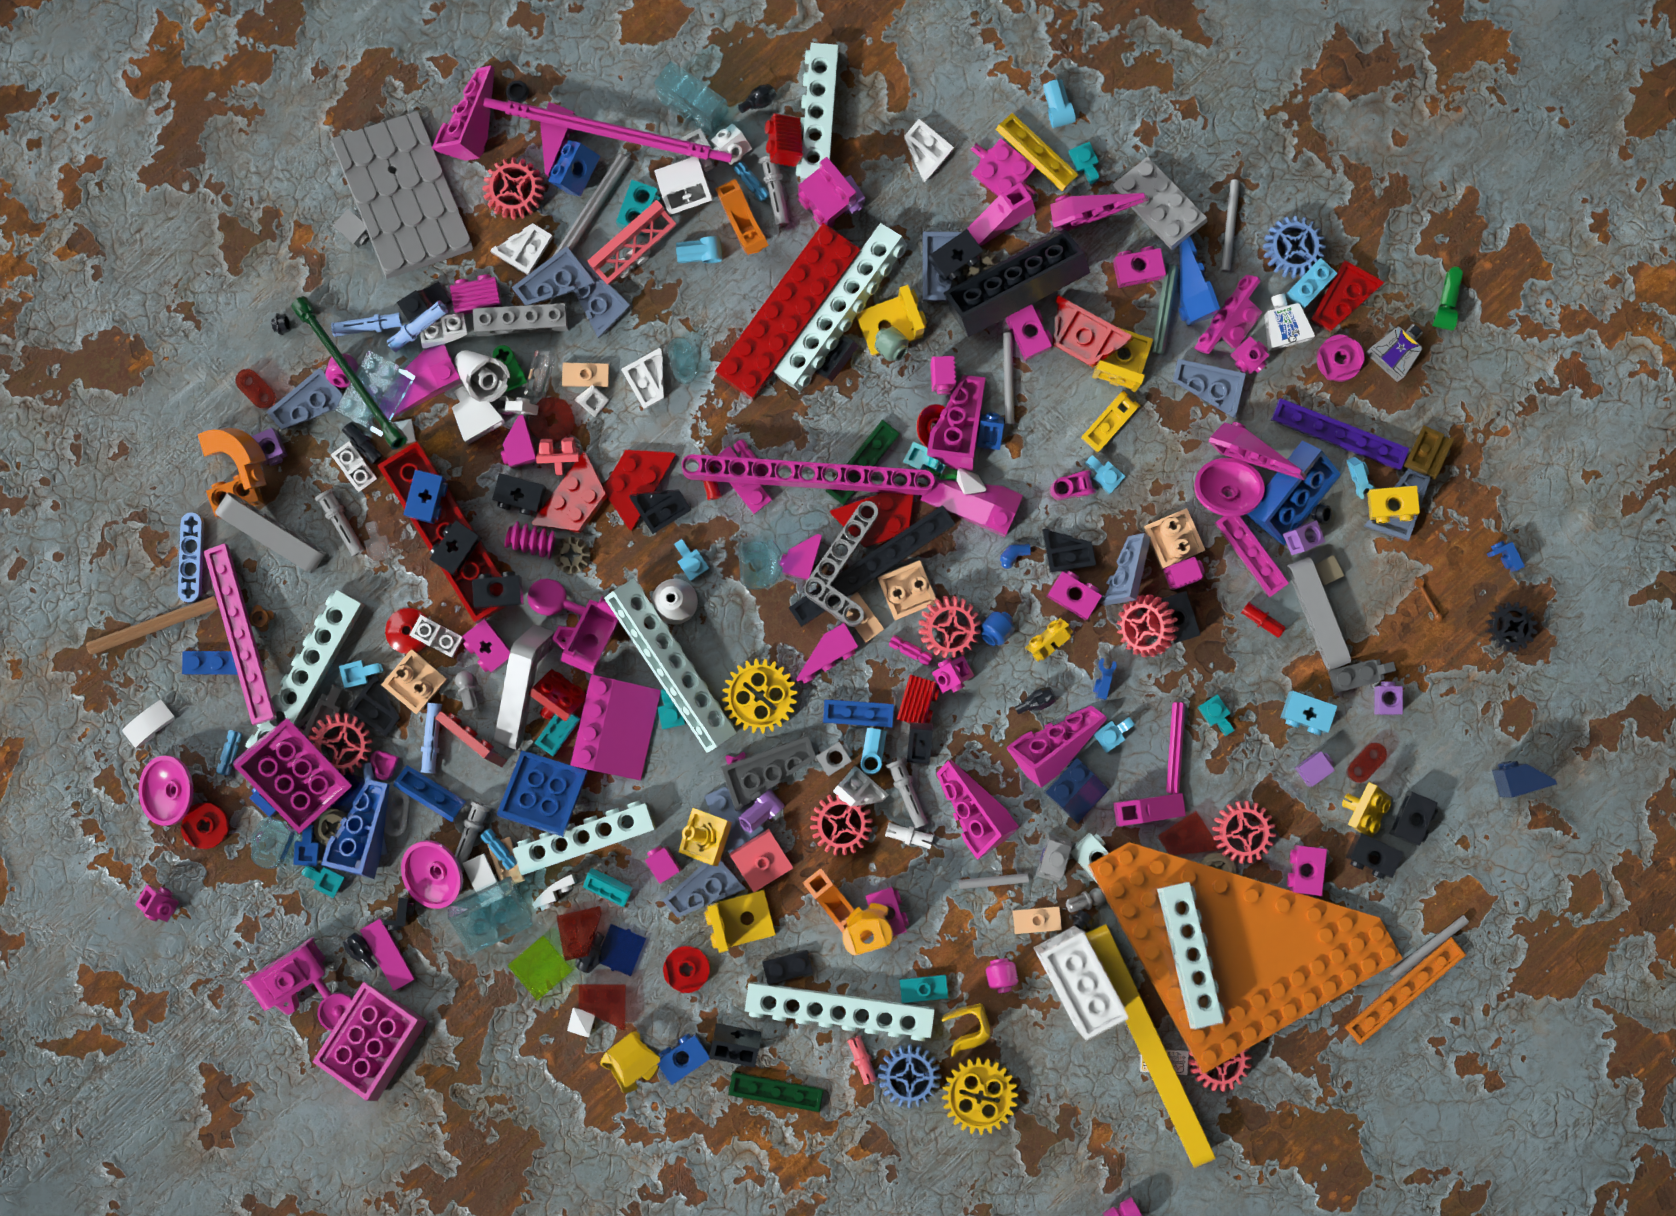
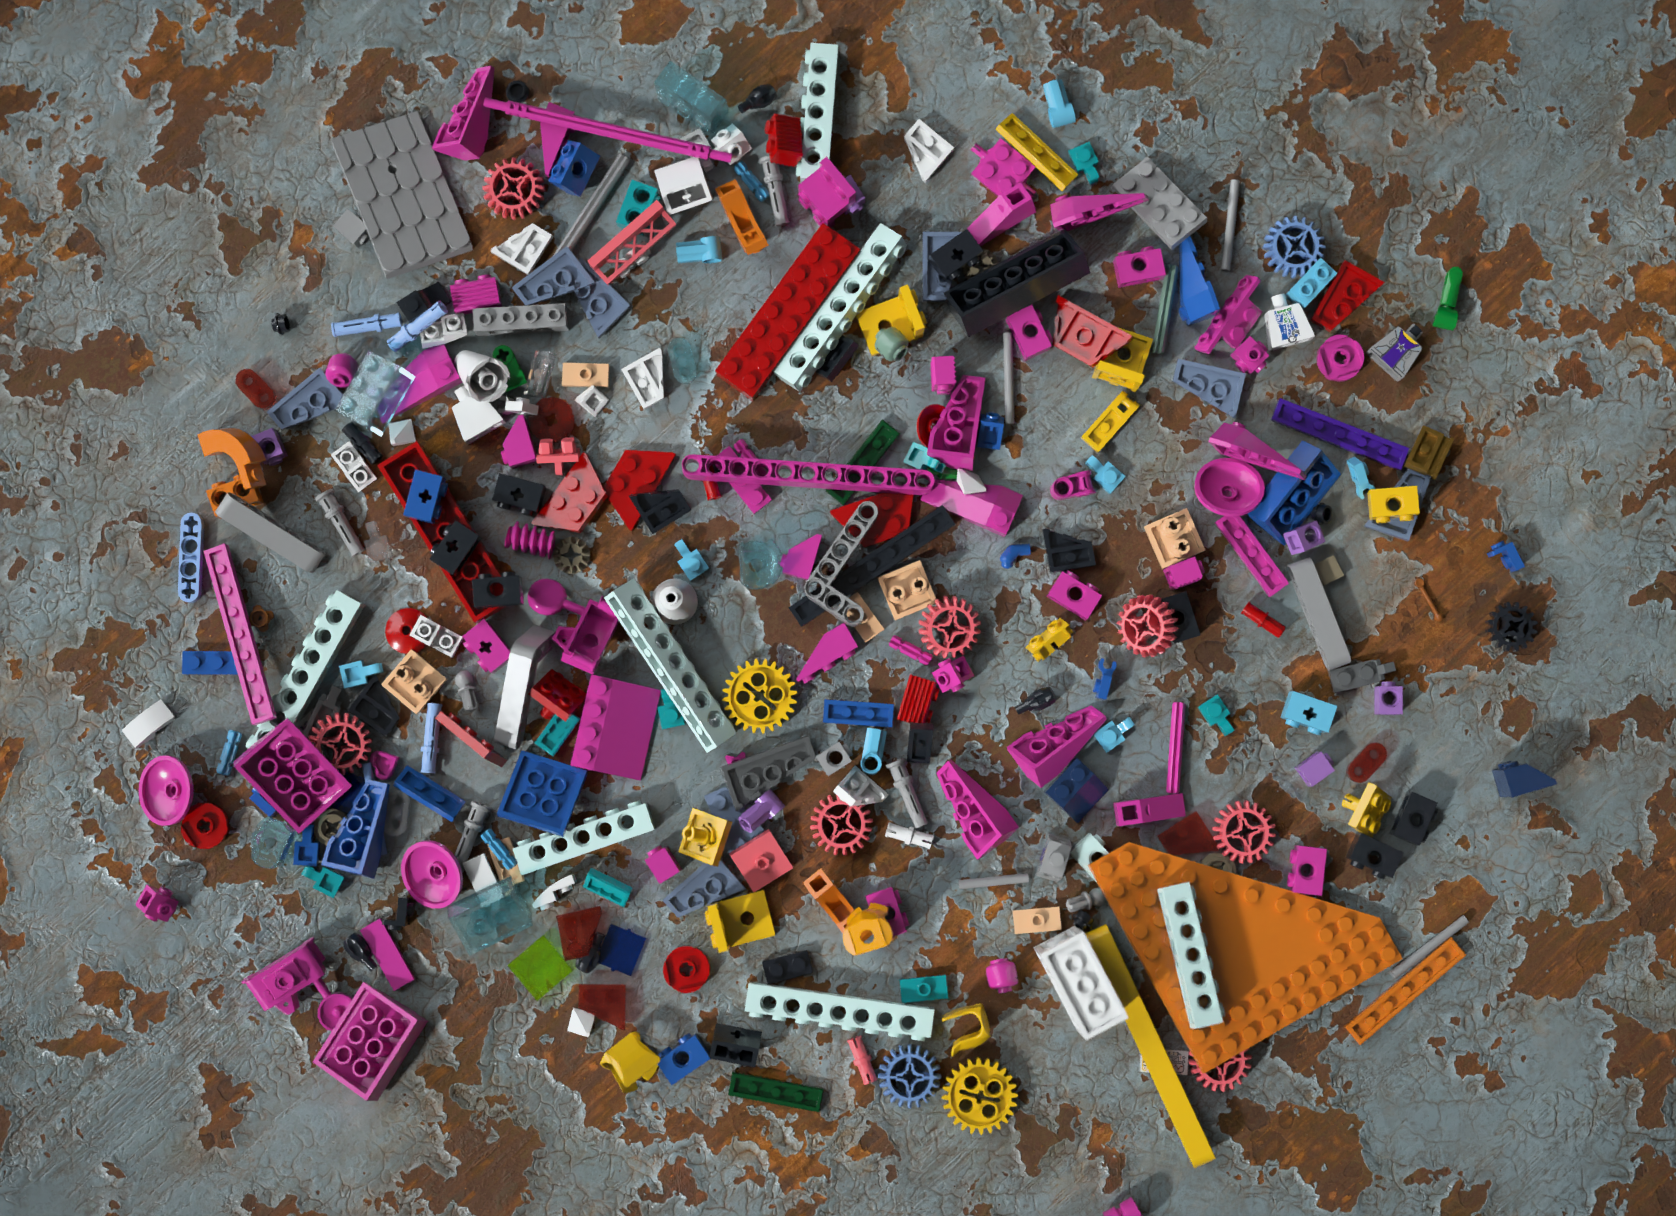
medium nougat axle [86,596,219,654] -> none
dark green hose [291,296,408,450] -> none
blue head [980,611,1015,646] -> none
sand blue wing [1098,533,1151,606] -> none

